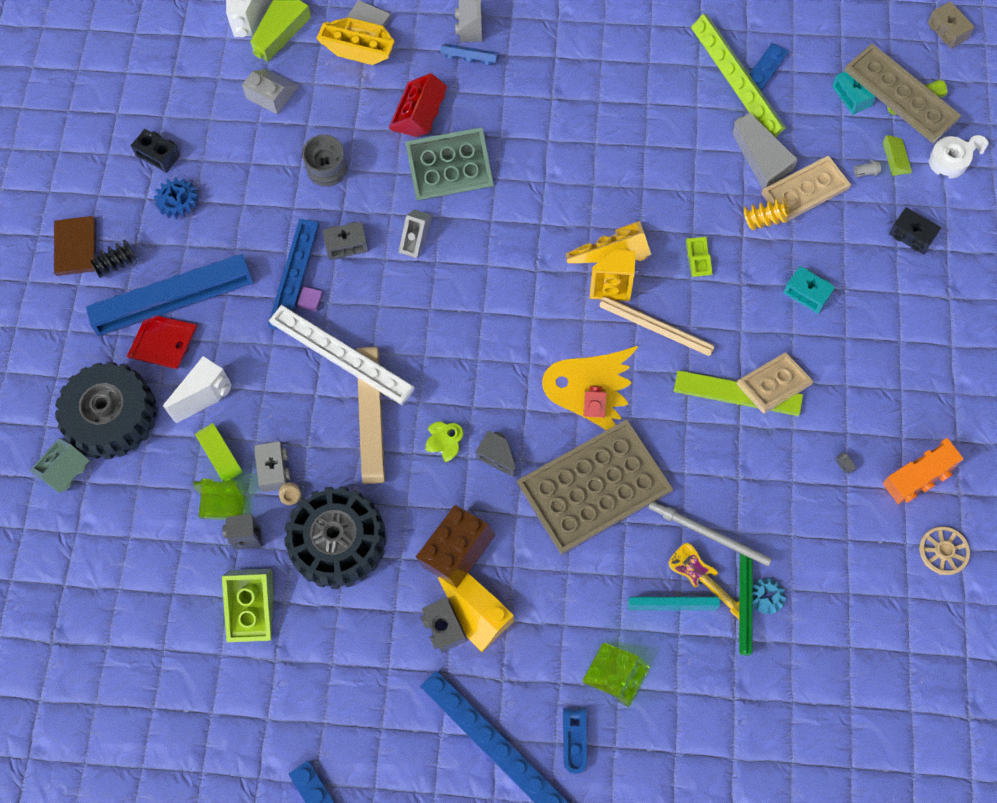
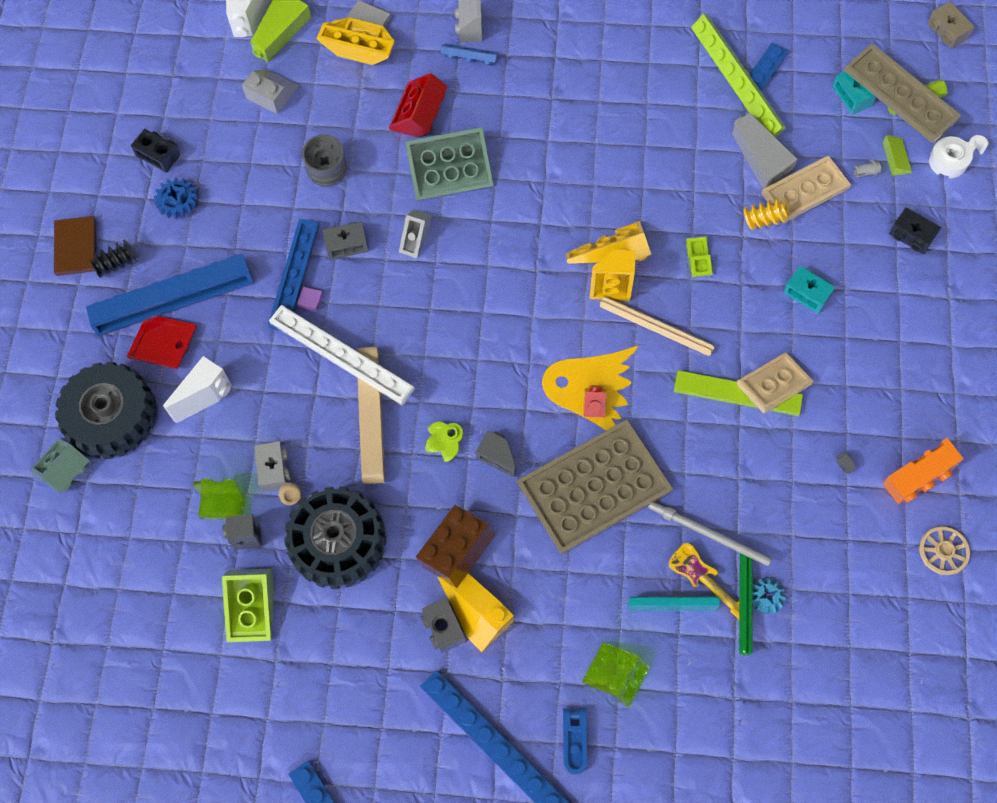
lime beam [194,423,243,483] -> none

